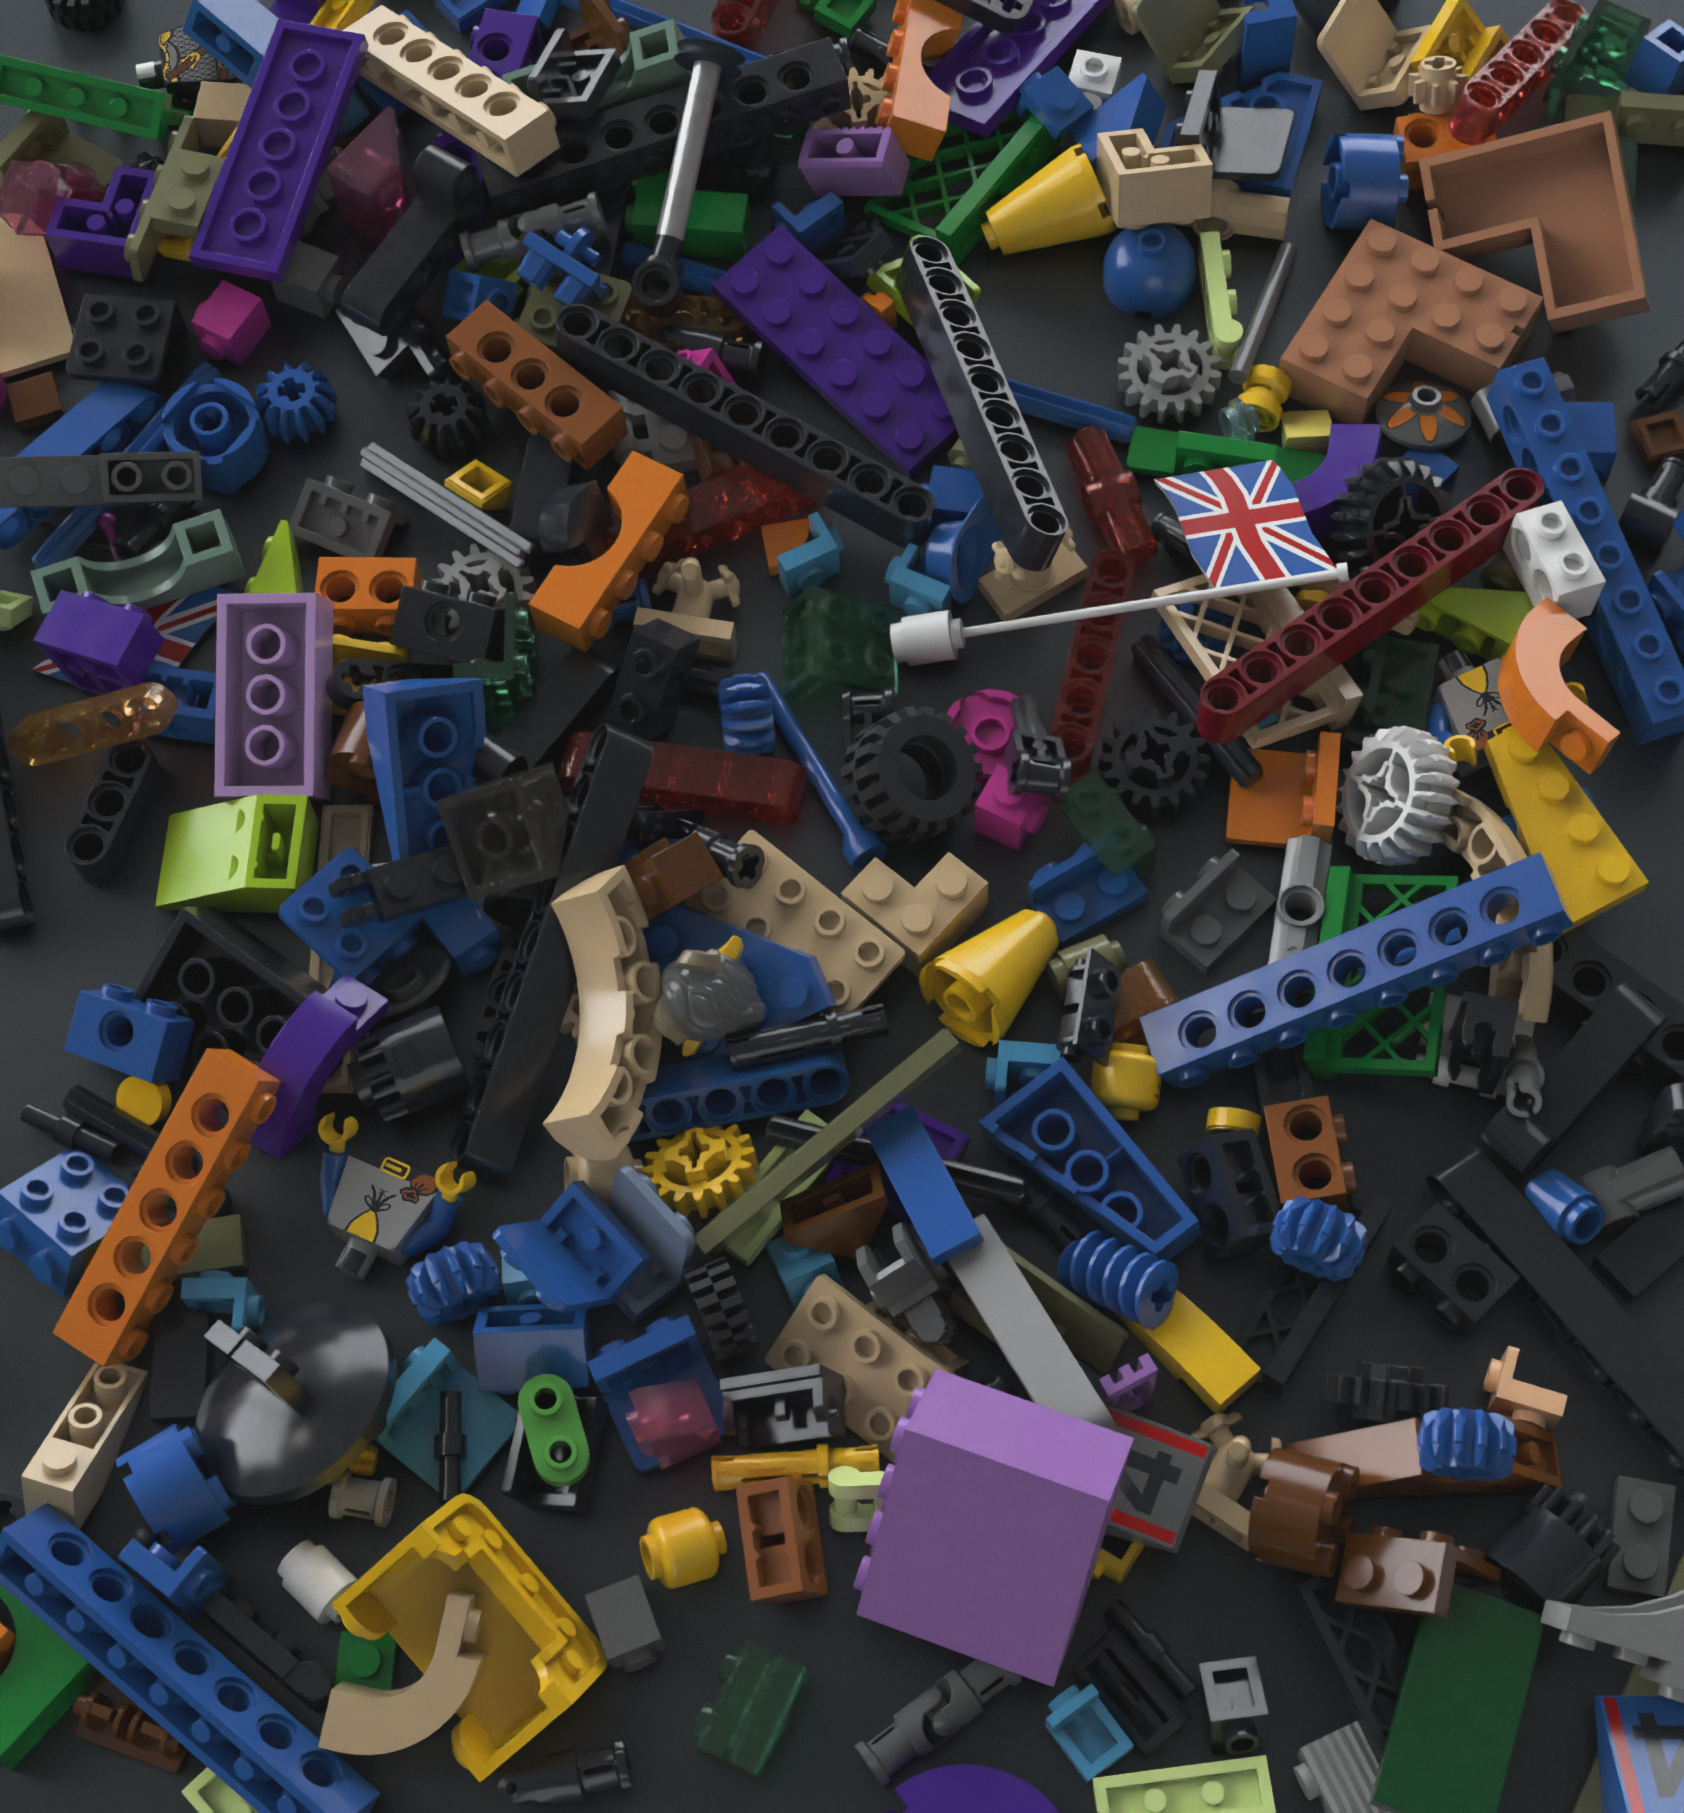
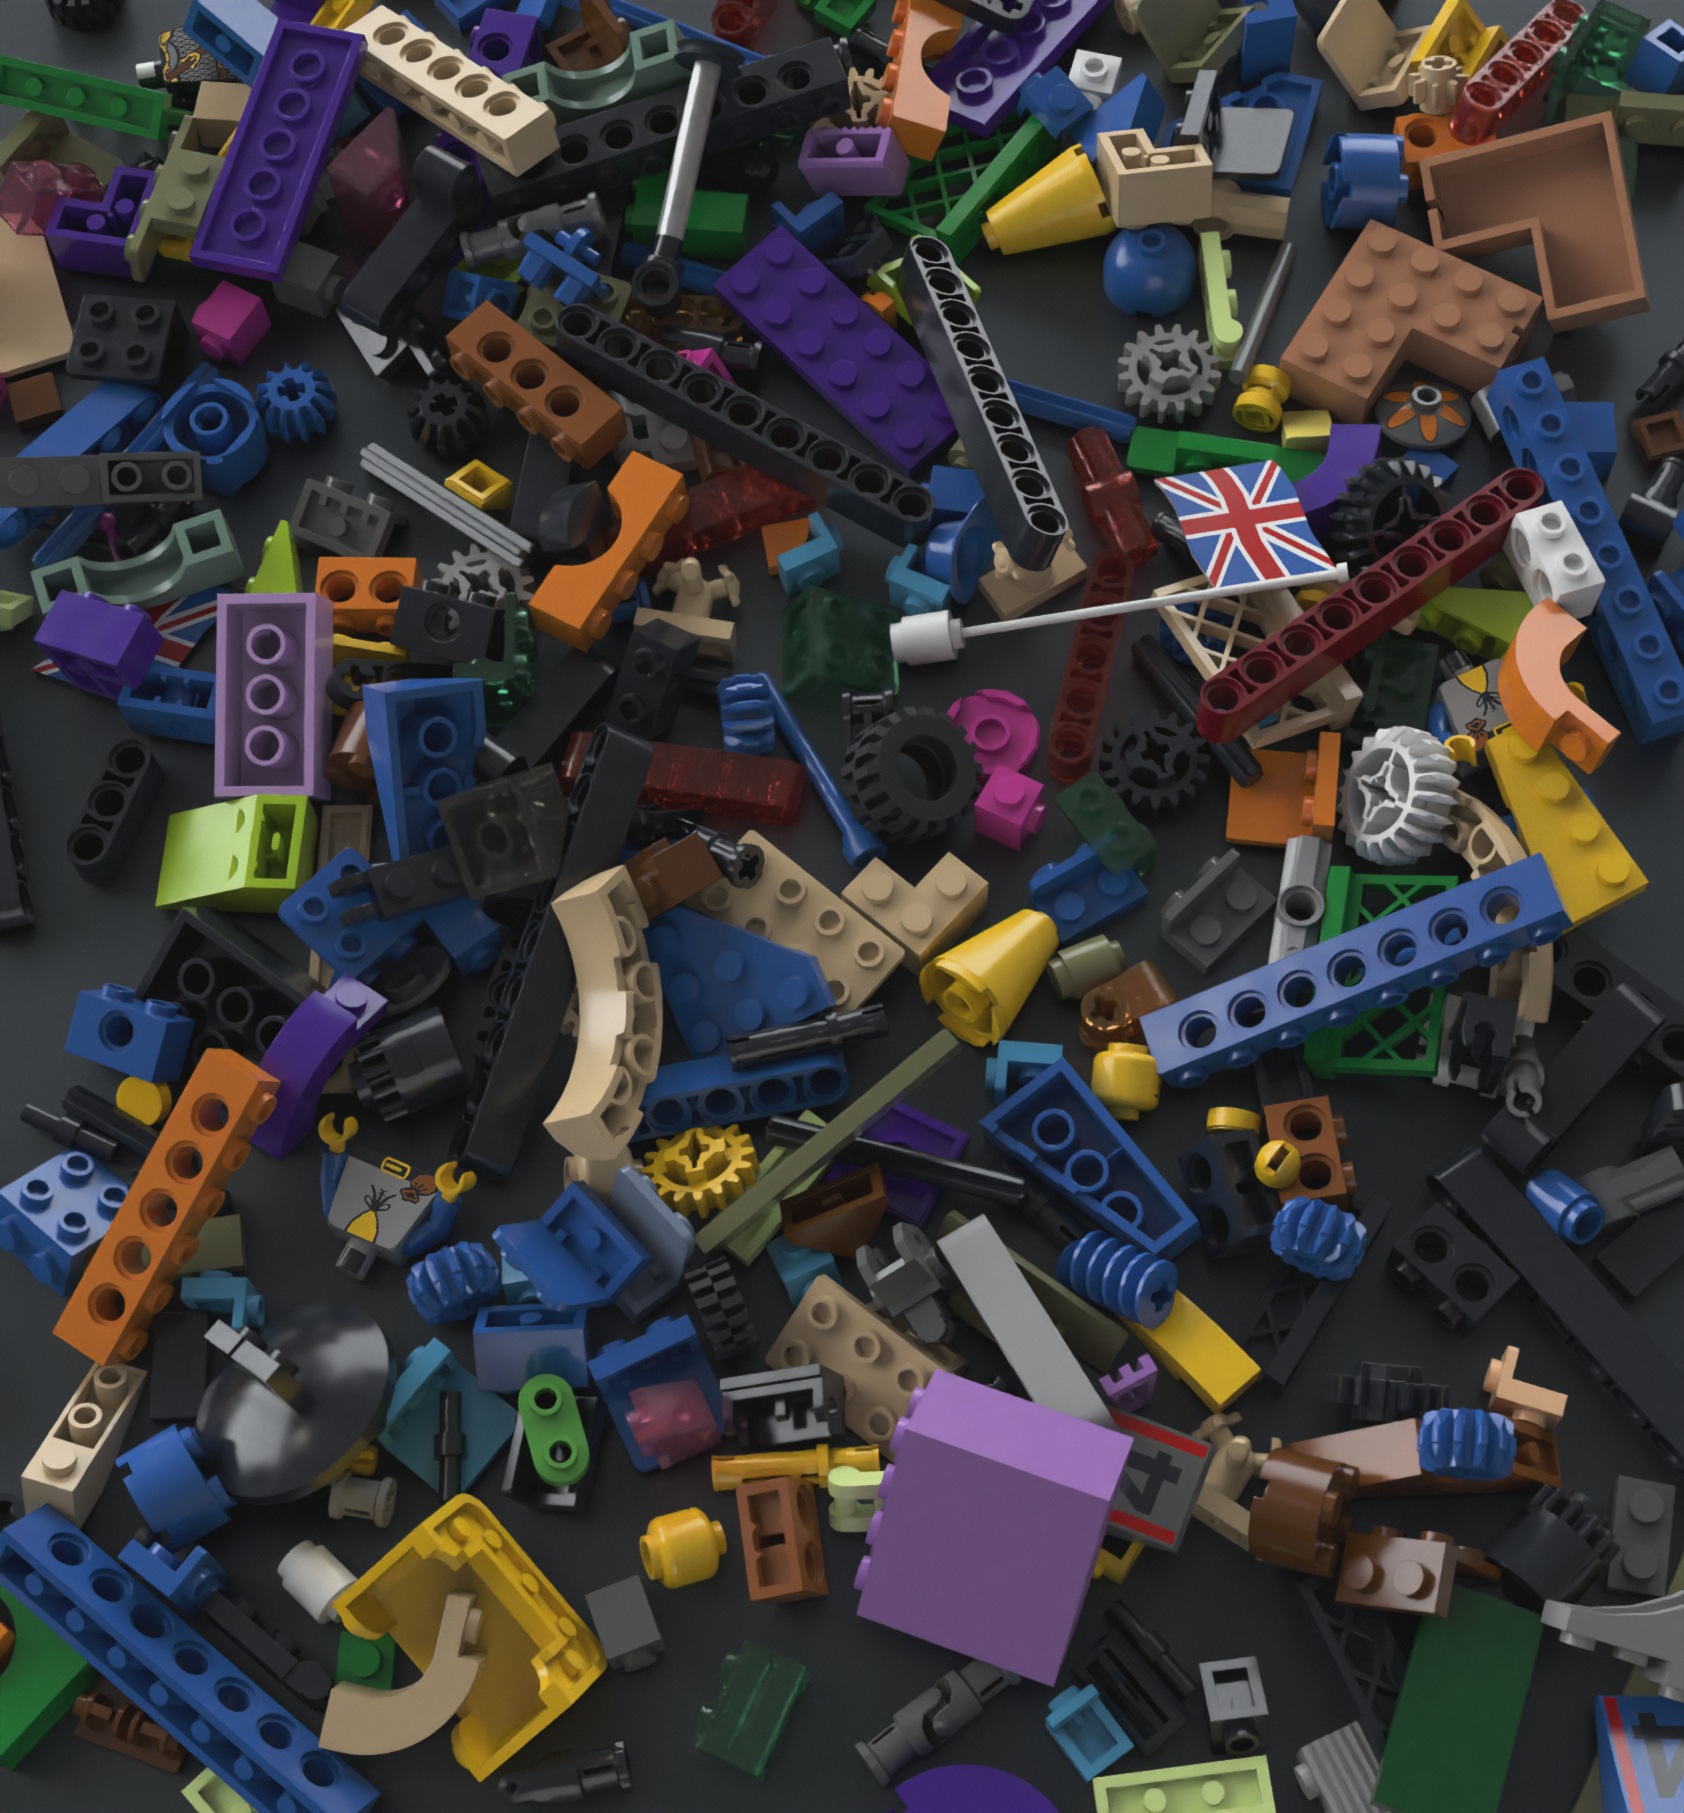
clear orange beam [8,682,178,766] -> none
black bracket [527,28,621,121] -> none
dark grey hair [652,936,766,1057] -> none
blue tile [864,1105,984,1267] -> none
black connector [1004,693,1072,804] -> none
black hinge [1056,948,1122,1067] -> none
clear light blue plate [1219,398,1260,442] -> none
none -> yellow hinge [1254,1140,1301,1188]

